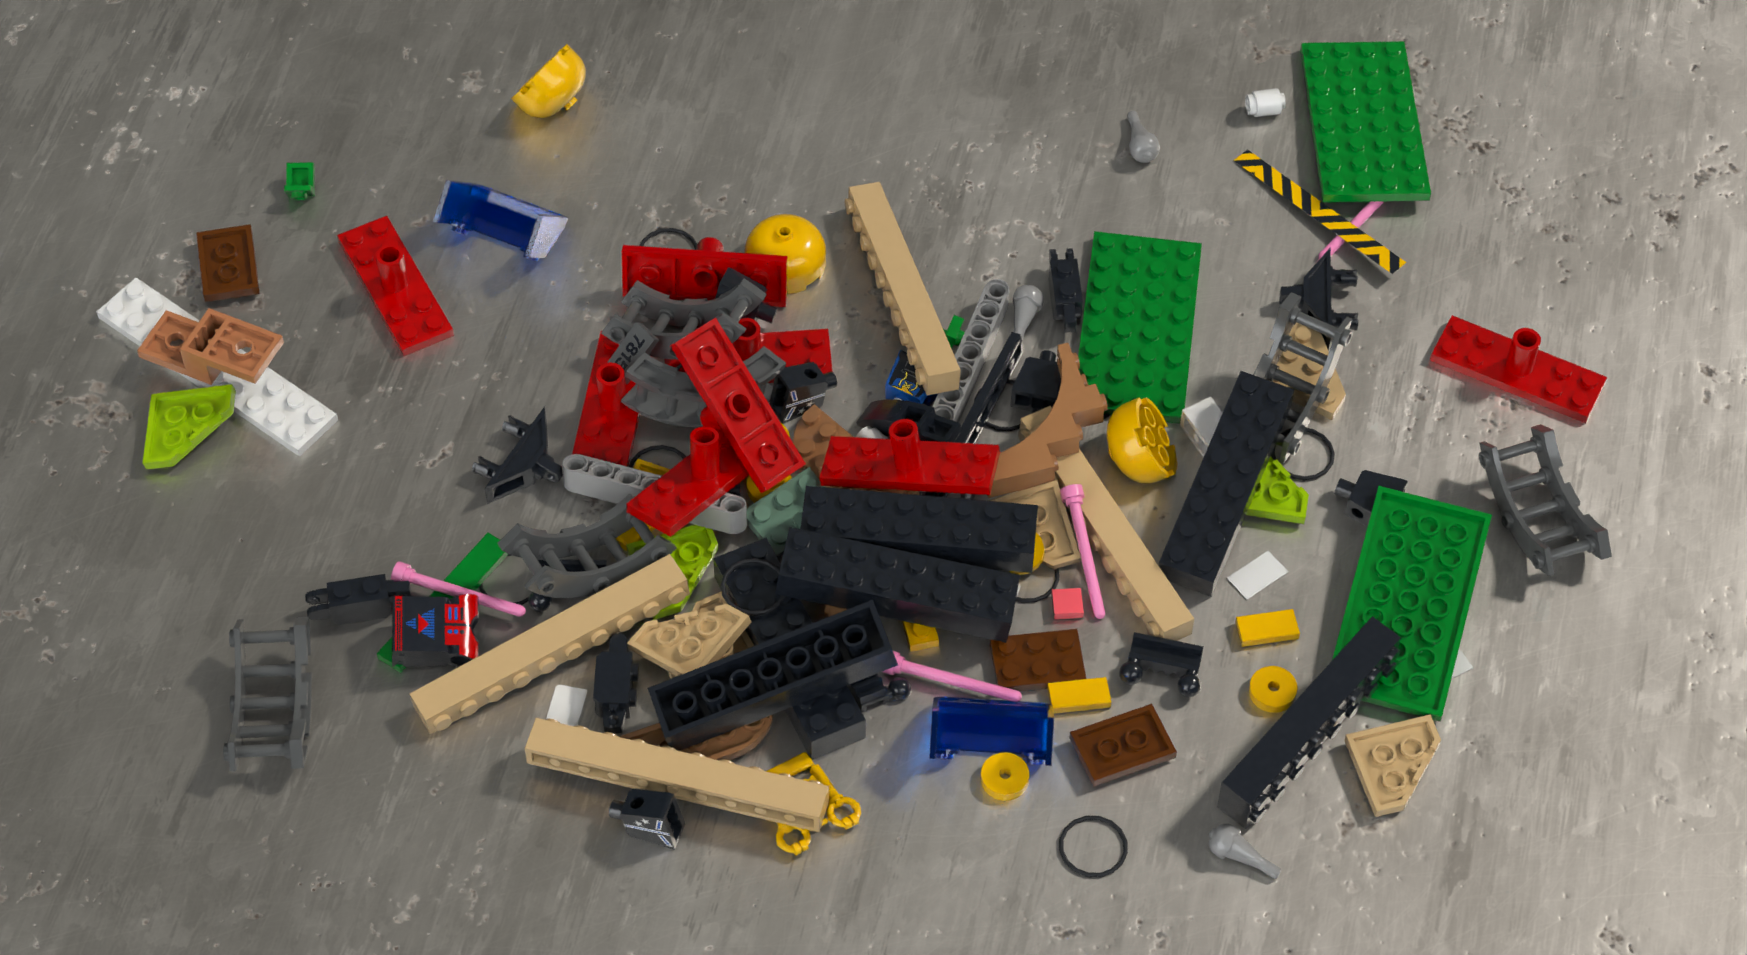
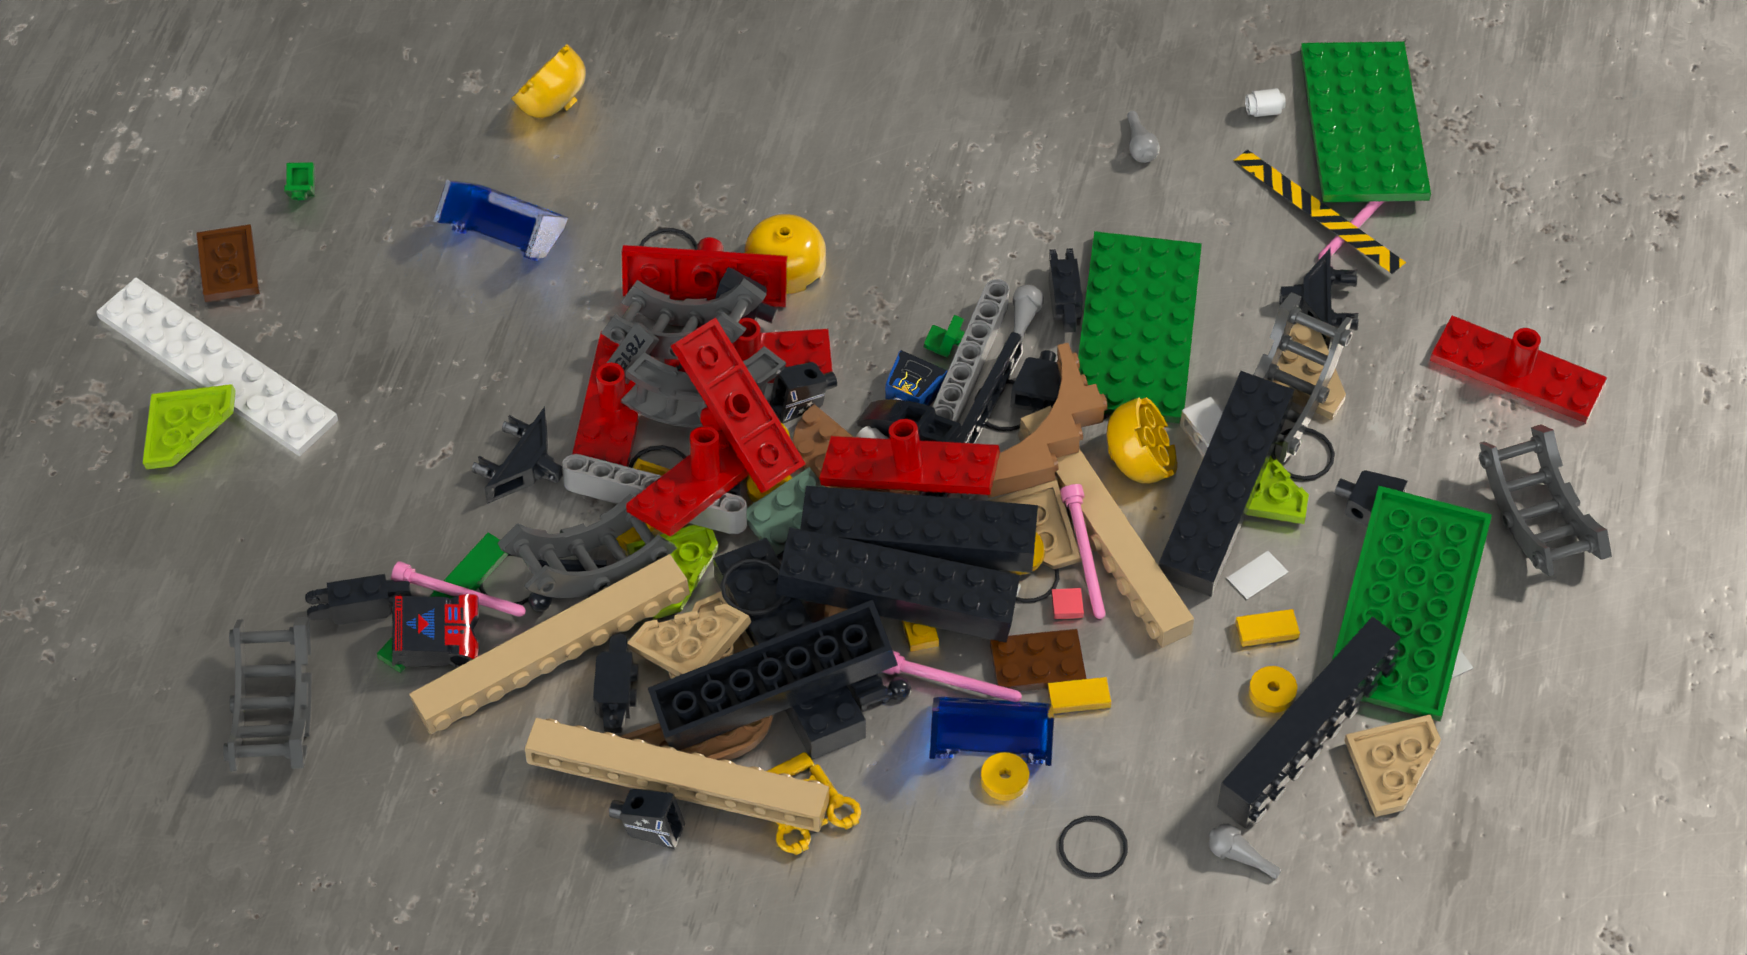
nougat bracket [137,308,284,385] -> none
red plate [337,215,454,356] -> none
white sticker [546,685,588,726] -> none
tan brick [845,182,961,395] -> none
reddish brown plate [1069,704,1177,787] -> none
black gear [1119,632,1204,697] -> none

